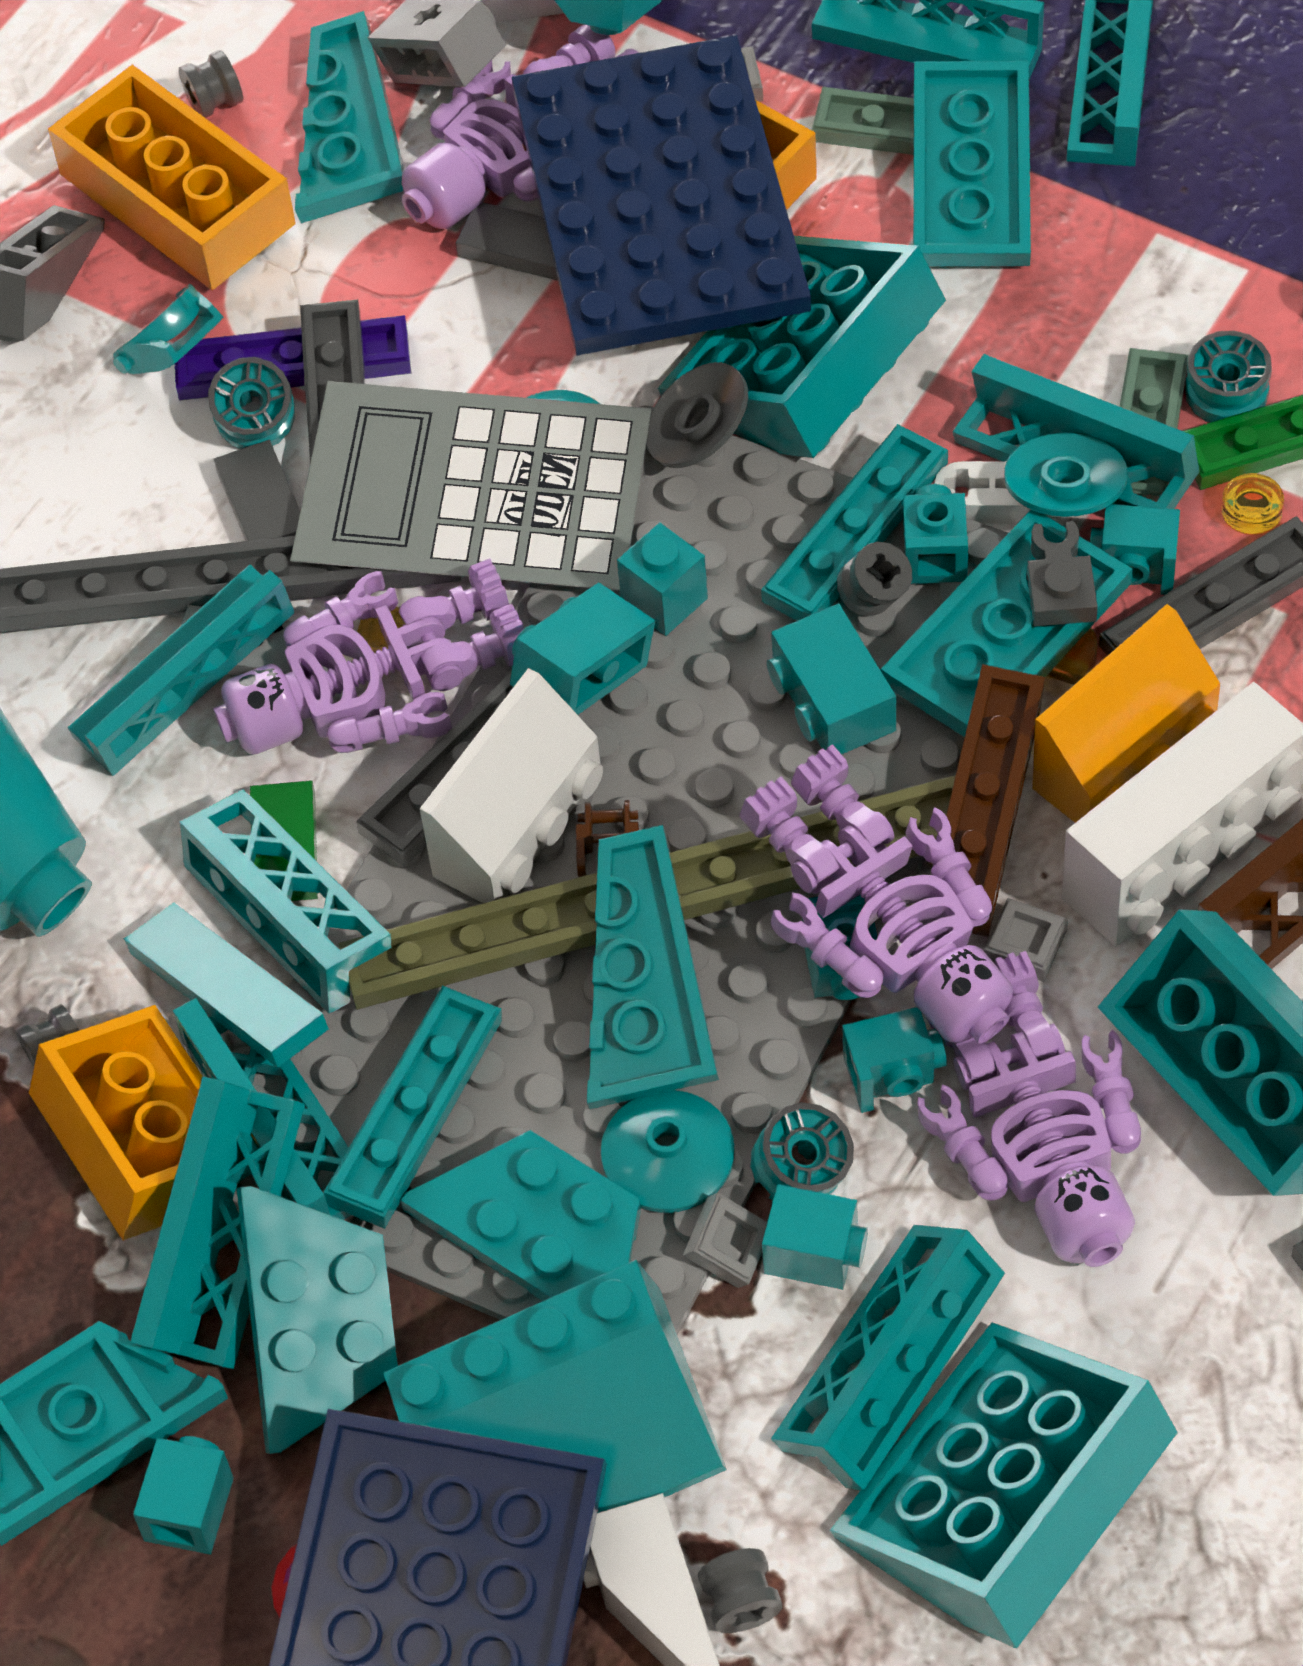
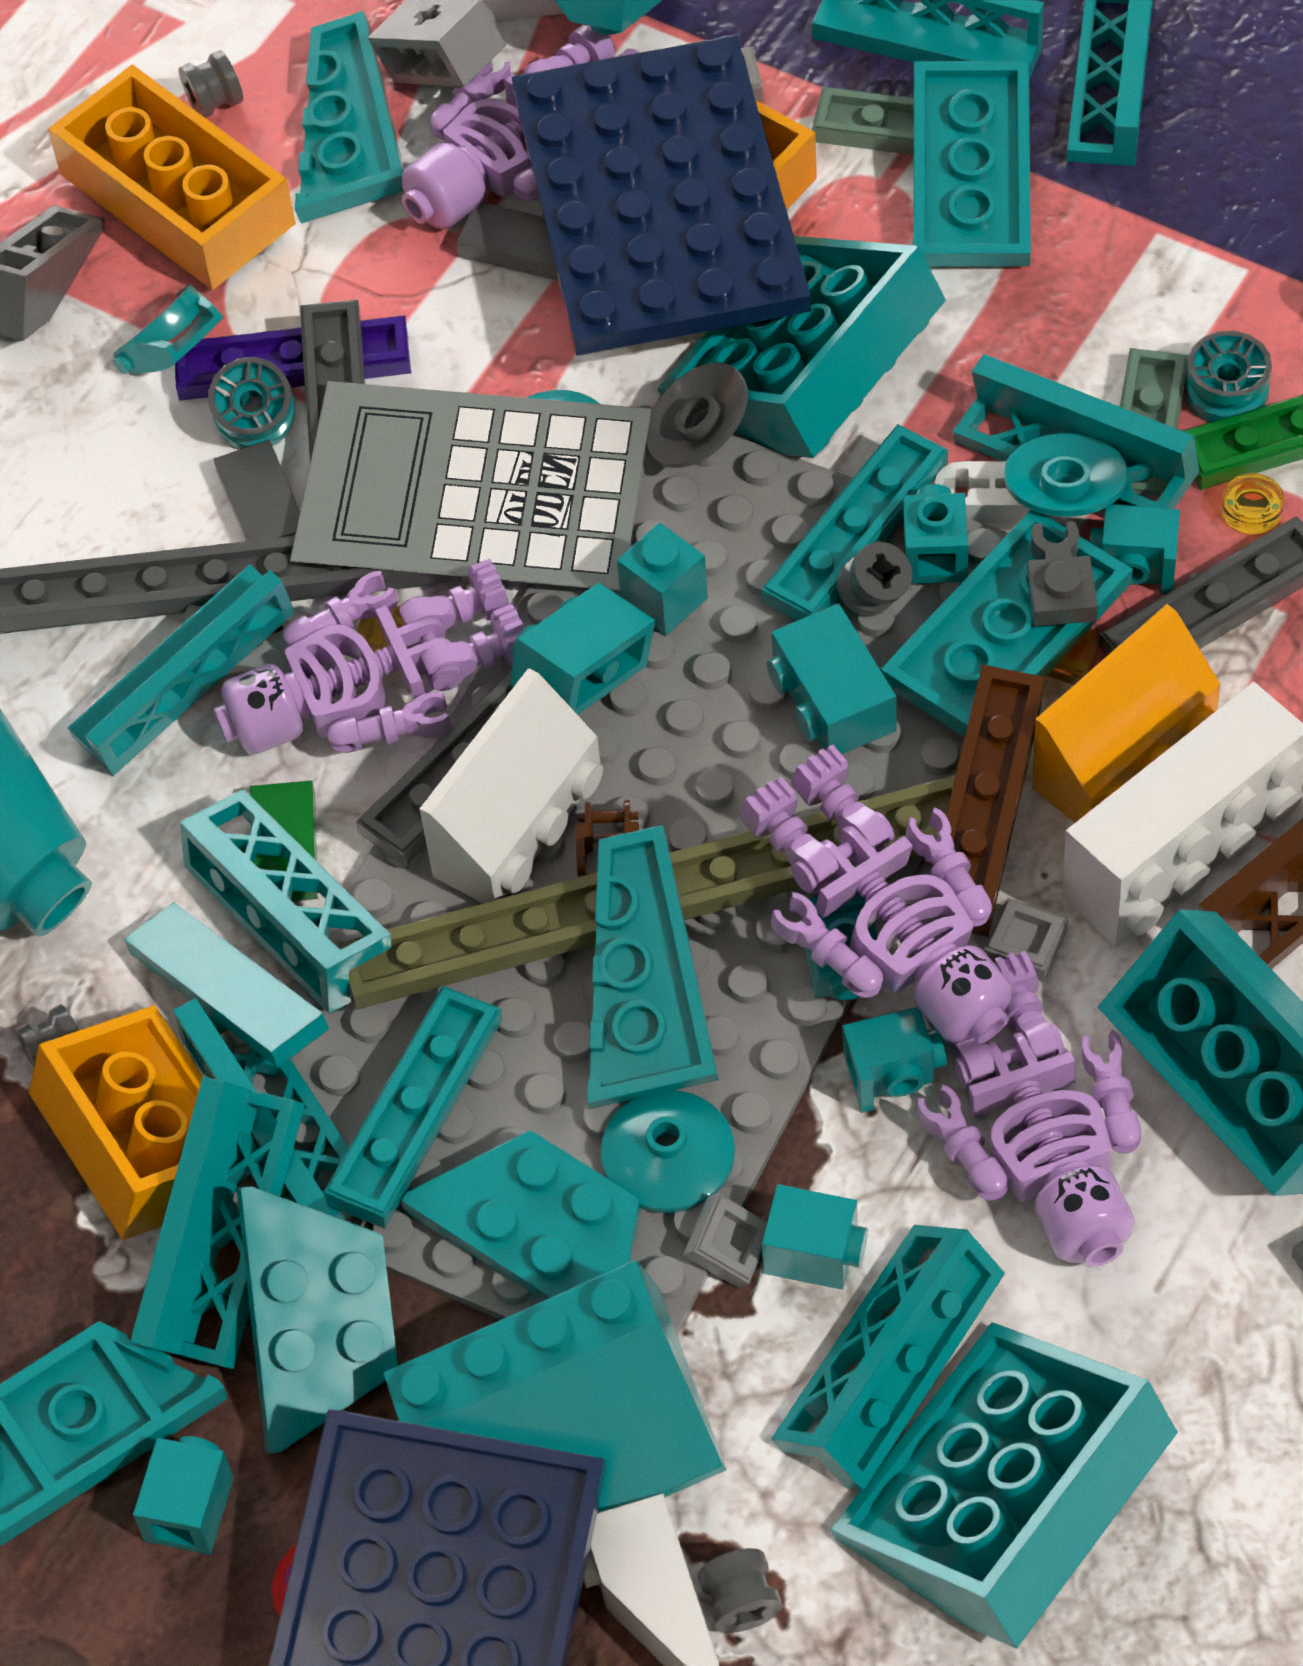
teal wheel [750,1102,854,1200] -> none

